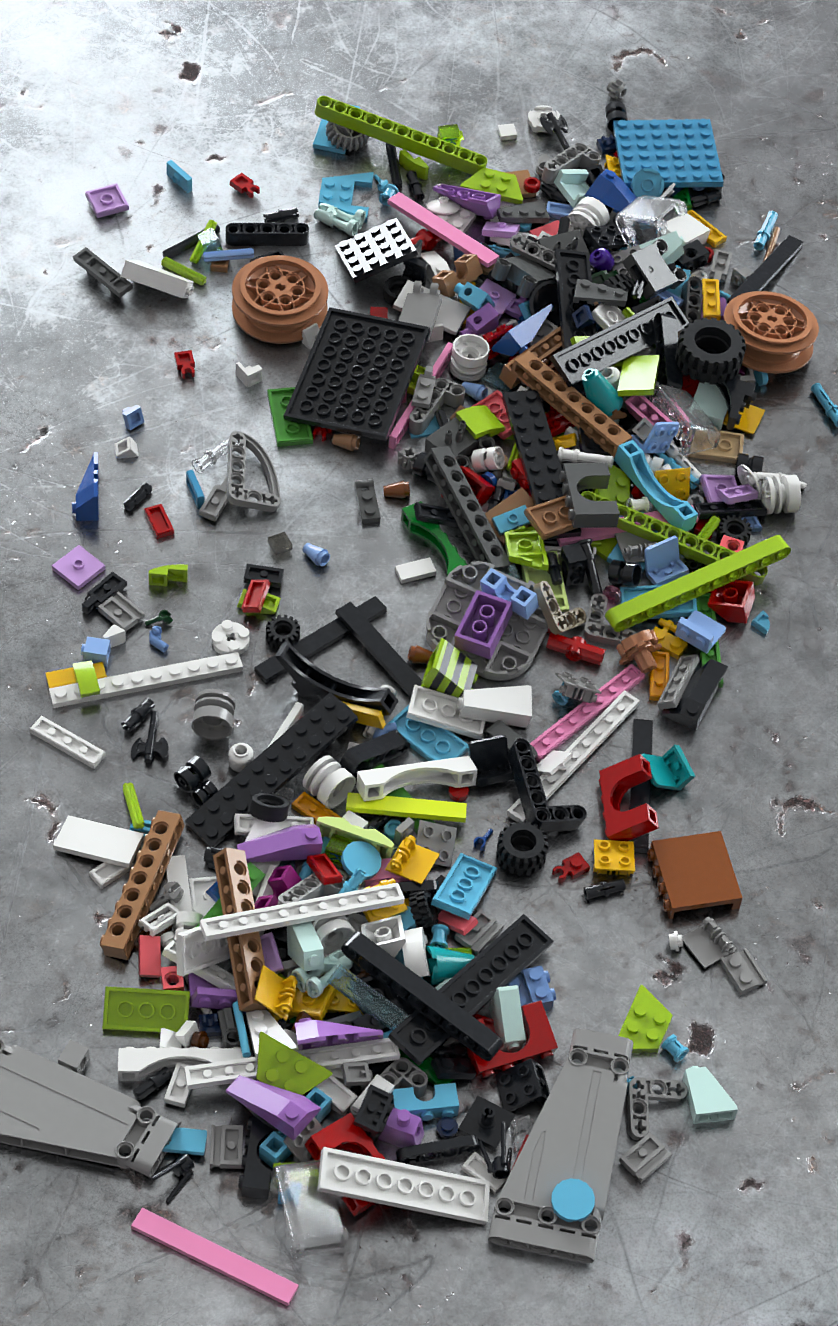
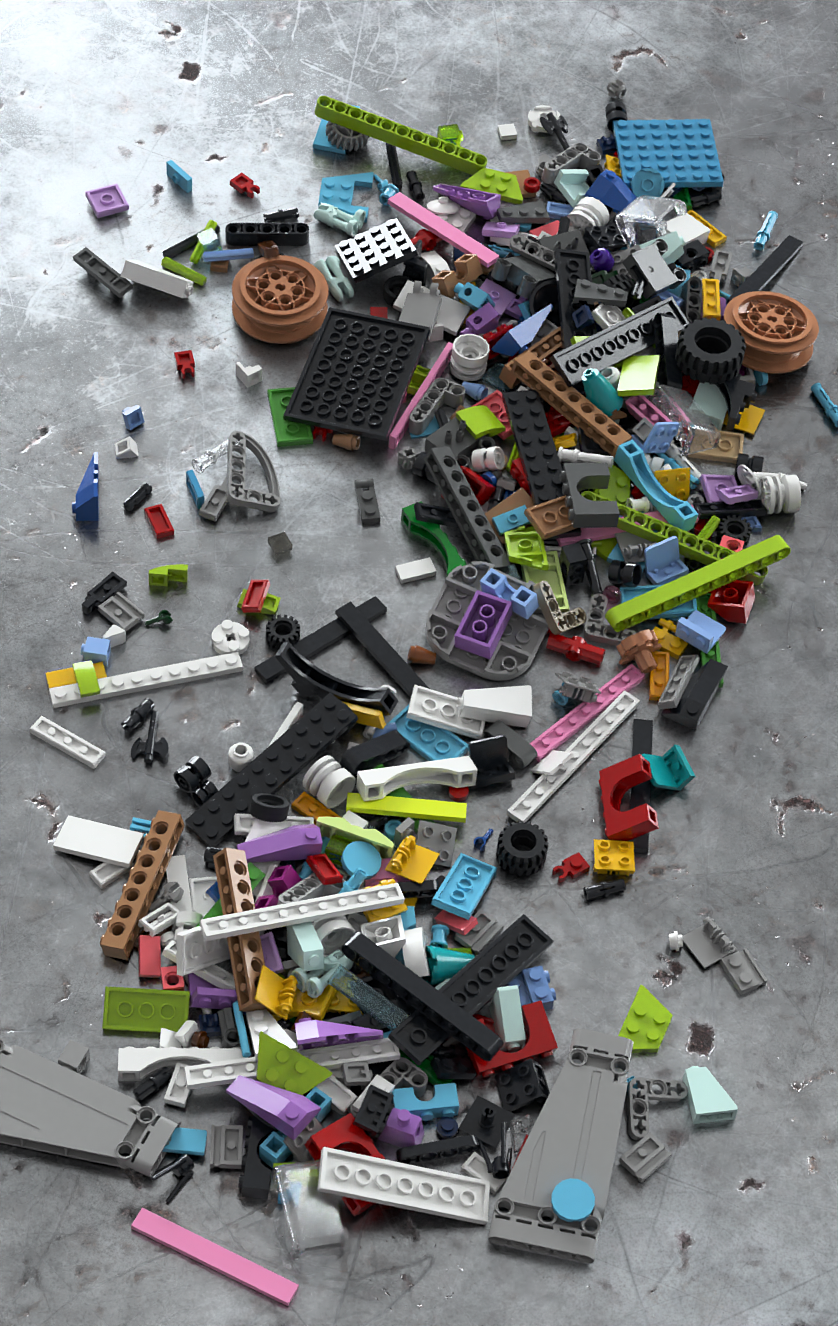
lavender plate [52,545,105,590] -> none
lime axle [123,782,144,829] -> none
medium blue arm [149,626,169,653] -> none
light grey wheel [191,689,236,740] -> none
black plate [244,564,284,588] -> none
white slope [302,323,319,350] -> none
light blue cone [302,543,330,566] -> none
dark orange cone [383,480,410,499] -> none
lime slope [399,149,429,180] -> none
black tyre [409,889,439,929] -> none
light grey hinge [411,366,436,409] -> none
slope [421,638,478,698] -> none
black beam [507,738,587,832] -> none
black axle [546,552,562,586] -> none
dark orange panel [647,831,743,919] -> none
medium azure bush [661,1034,689,1062] -> none
medium azure tile [751,611,770,635] -> none
medium nougat bar [763,226,780,262] -> none
none -> reddish brown beam [257,241,279,258]
none -> light aqua piece [313,256,354,302]

